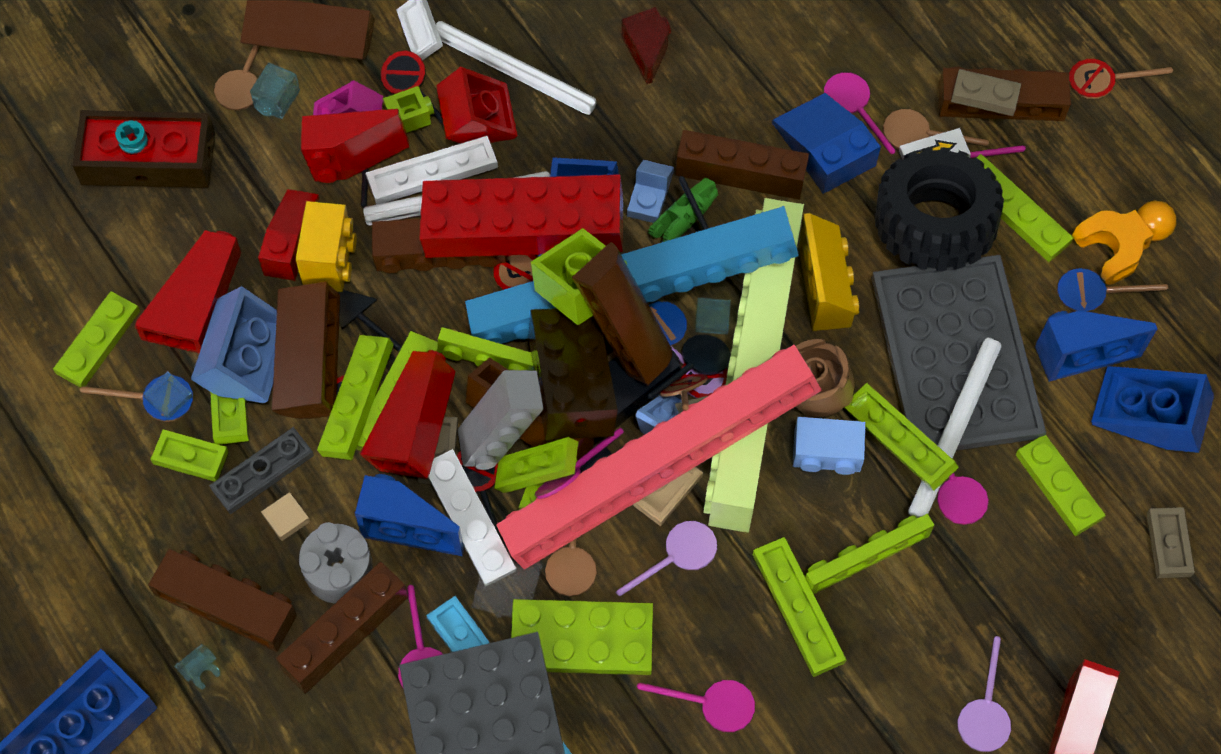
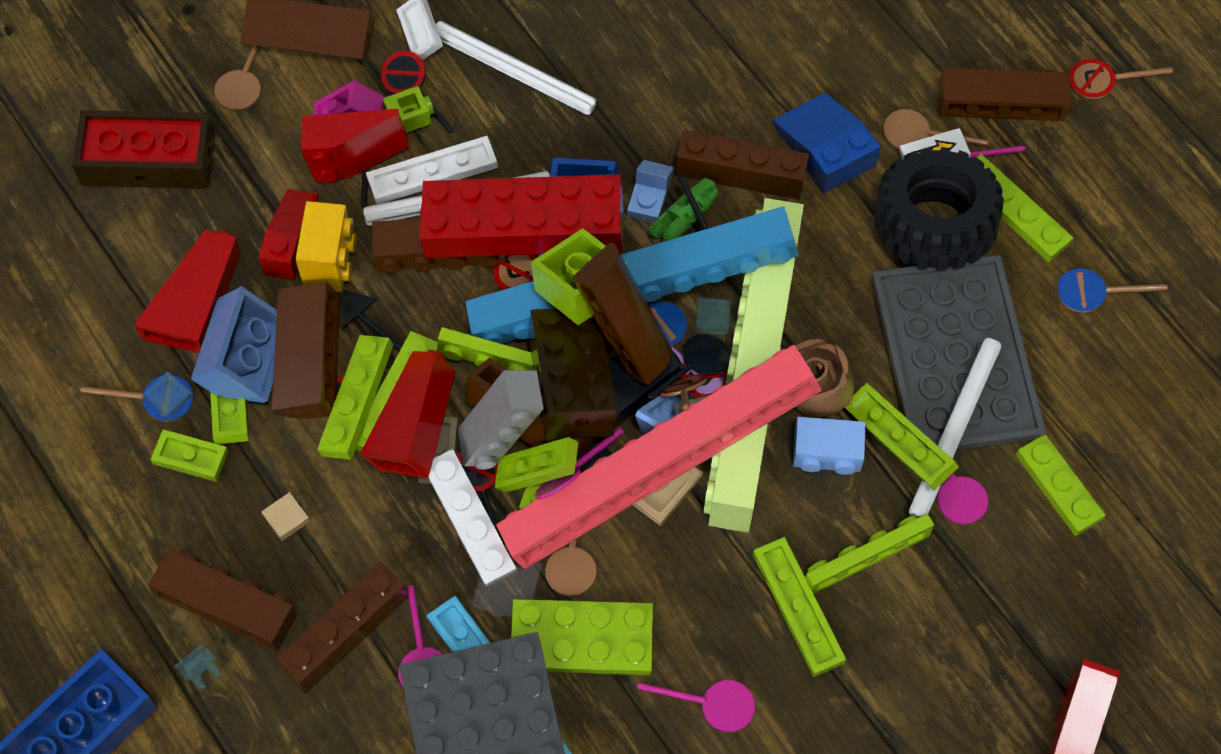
lime plate [53,291,140,387] -> none
teal bush [115,120,148,154] -> none
dark grey tile [209,427,314,515] -> none
clear light blue brick [250,62,300,119] -> none
light grey brick [299,522,373,603] -> none
blue slope [355,474,464,556] -> none
red slope [436,67,518,143] -> none
lavender piece [616,521,717,596] -> none
clear red slope [621,7,671,84] -> none
yellow slope [798,213,859,331] -> none
dark pink piece [824,73,895,154] -> none
dark tan plate [951,69,1021,116] -> none
lavender piece [958,636,1011,752] -> none
blue slope [1035,310,1157,382] -> none
light orange piece [1072,200,1176,285] -> none
blue slope [1091,366,1214,453] -> none
dark tan plate [1147,507,1195,578] -> none

